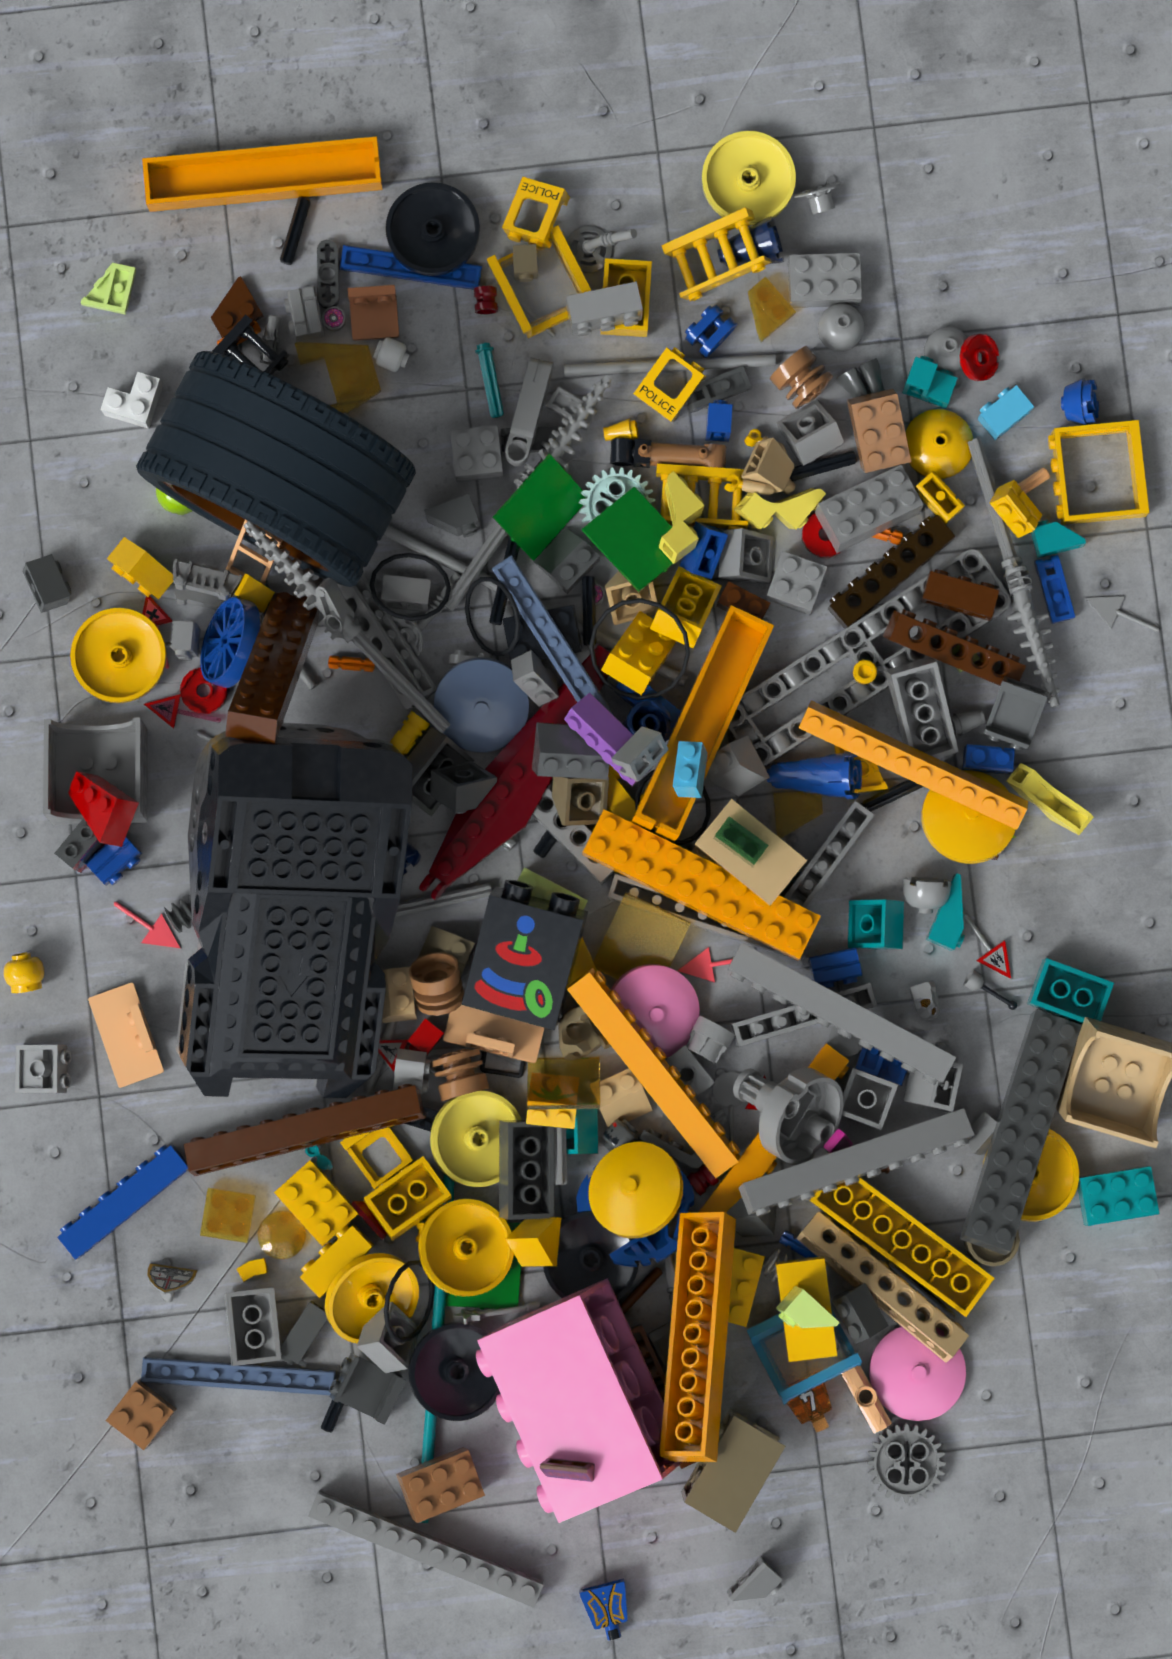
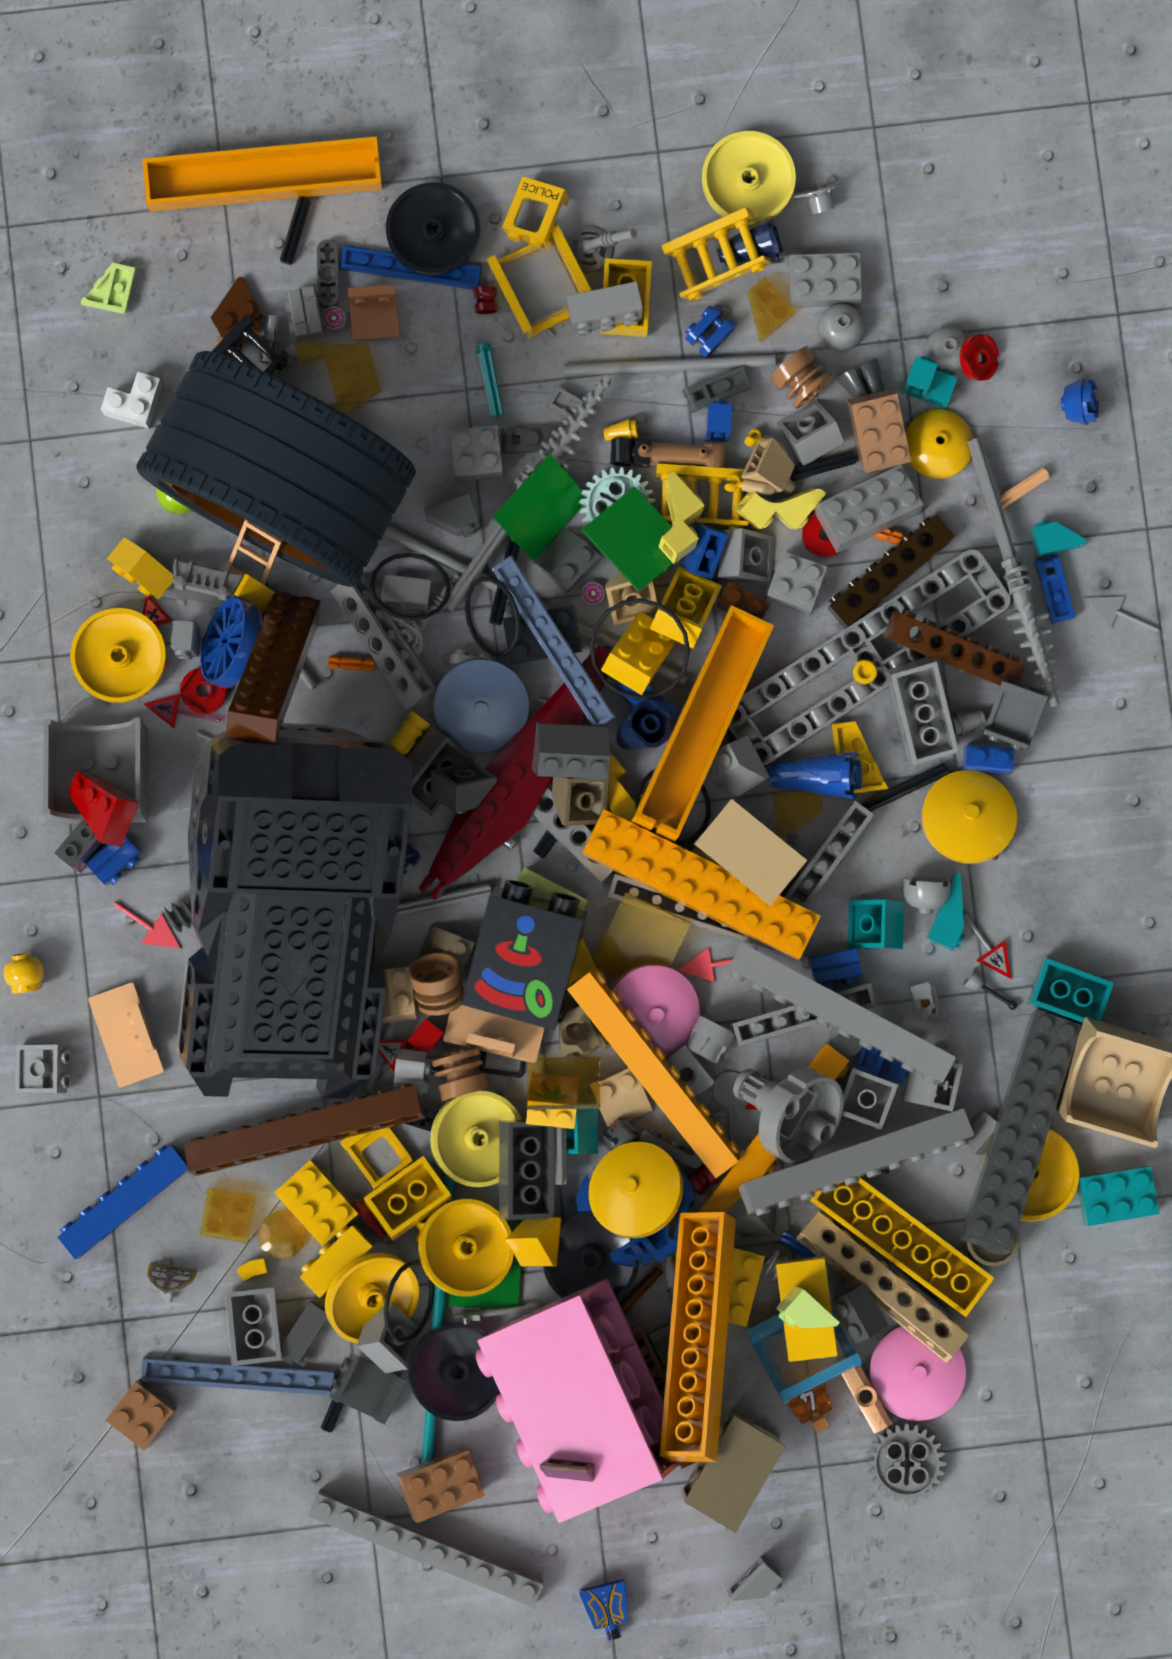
dark grey brick [23,554,72,613] -> none
light grey piece [244,521,451,733] -> none
teal piece [305,1146,333,1170] -> none
white head [373,337,409,372] -> none
light grey piece [505,358,554,466] -> none
light grey brick [511,650,559,706] -> none
dark tan brick [513,244,538,282] -> none
medium lavender brick [564,693,653,786] -> none
black axle [582,576,596,646] -> none
light grey hinge [611,727,669,782] -> none
yellow window [633,347,707,422] -> none
medium azure brick [673,741,708,798] -> none
clear green brick [713,817,769,867] -> none
light orange brick [799,700,1028,830] -> none
dark pink tile [824,1129,853,1154] -> none
yellow brick [915,471,965,524] -> none
reddish brown brick [921,569,999,621] -> none
medium azure brick [978,385,1034,441] -> none
yellow brick [989,480,1042,538] -> none
light yellow arch [1006,763,1094,835] -> none
yellow window [1048,420,1149,525] -> none

